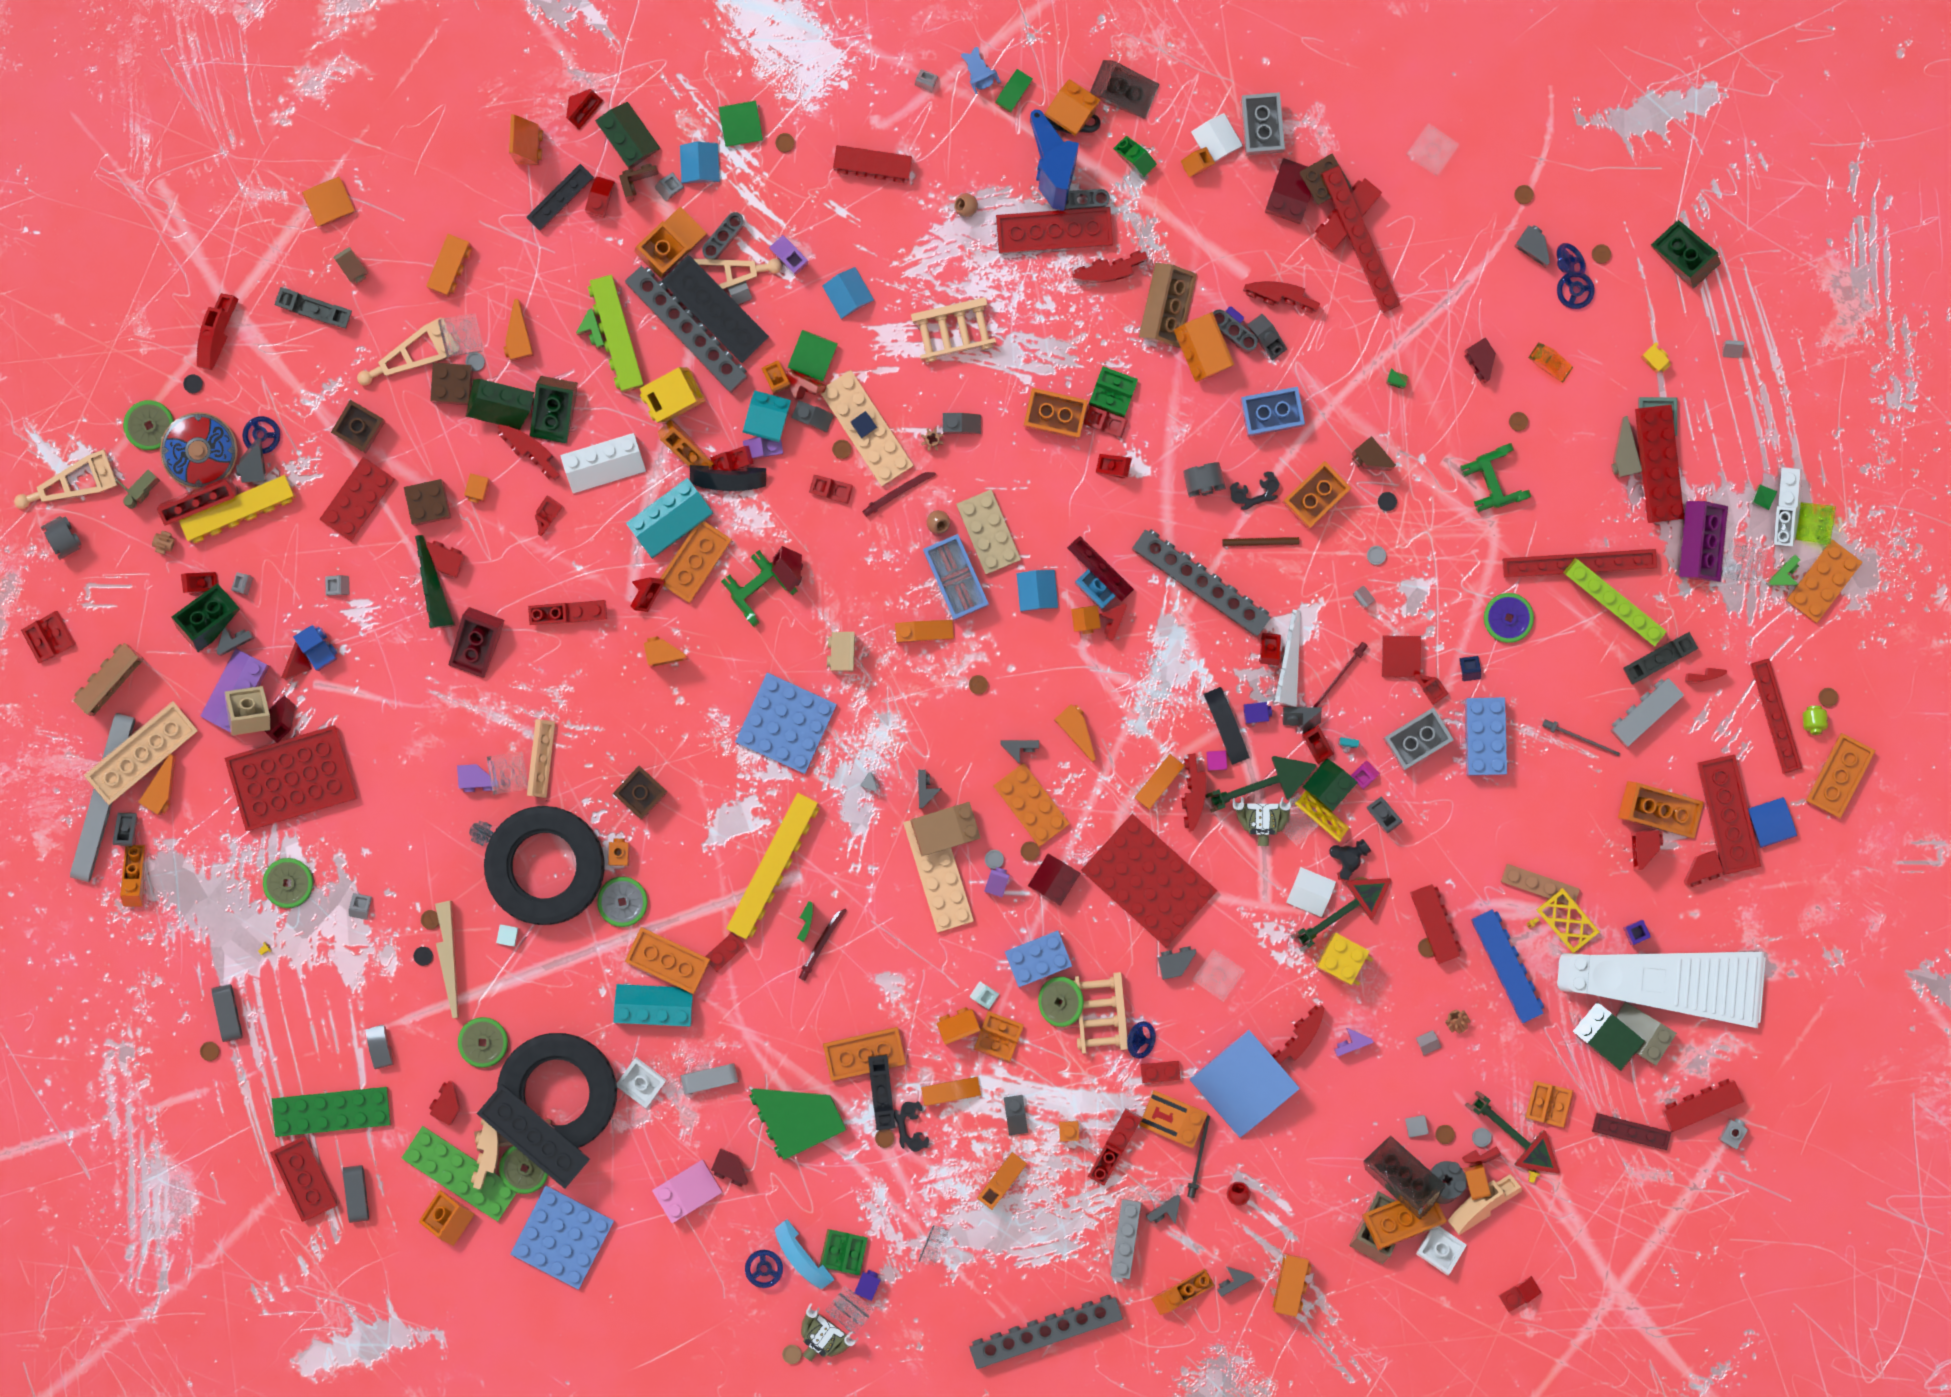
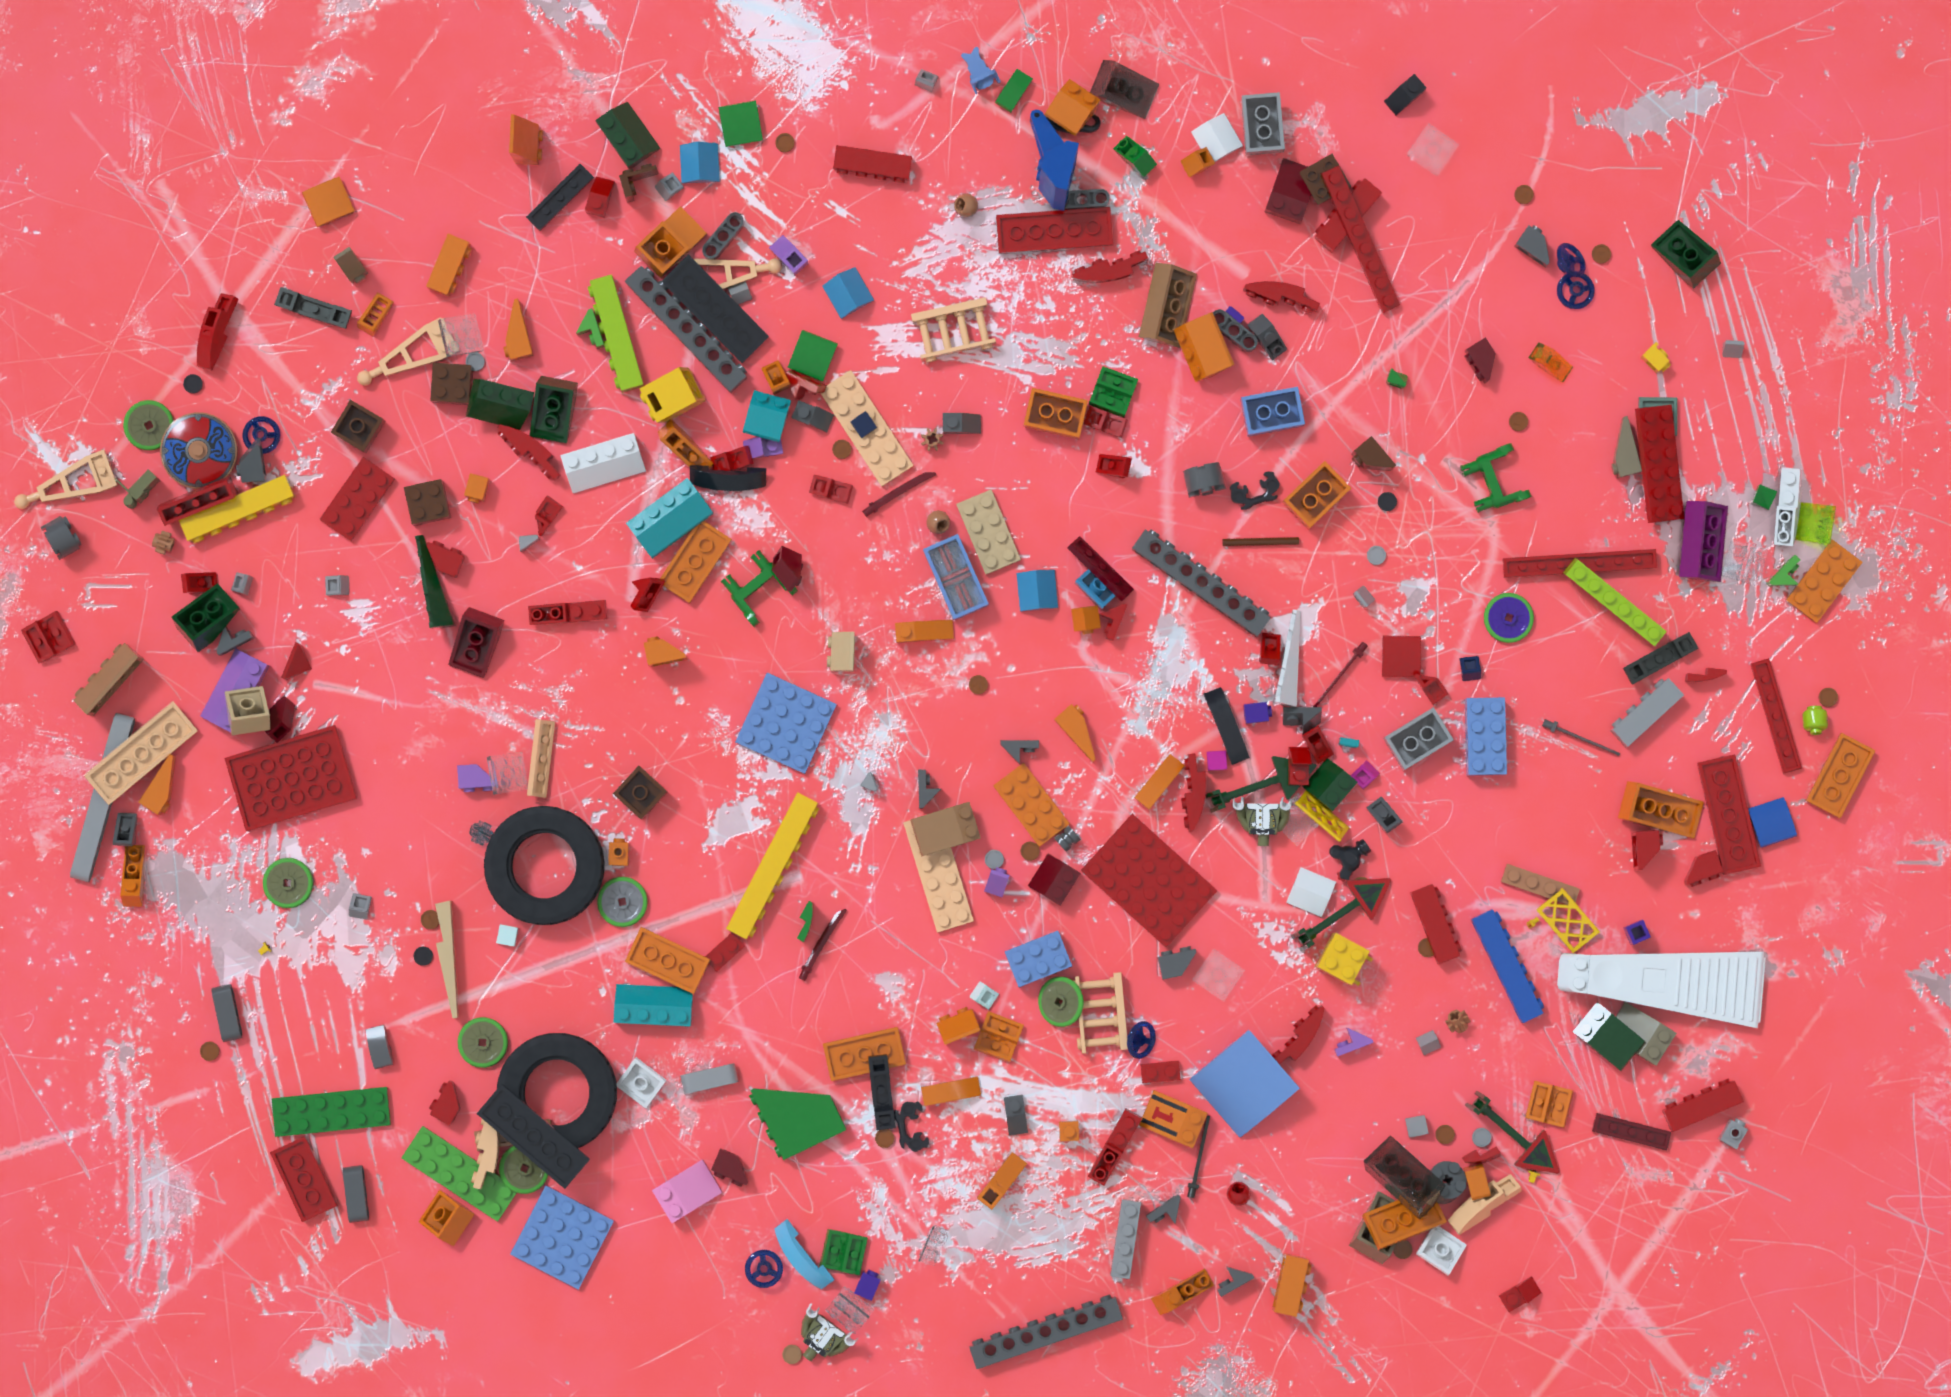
blue brick [293,624,338,671] -> none
red slope [566,89,604,130] -> none
none -> orange slope [357,292,394,337]
none -> light grey slope [519,535,540,552]
none -> dark grey wheel [1054,825,1081,852]
none -> red slope [1288,747,1312,786]
none -> black slope [1384,74,1427,116]
none -> dark orange piece [1393,1240,1413,1259]

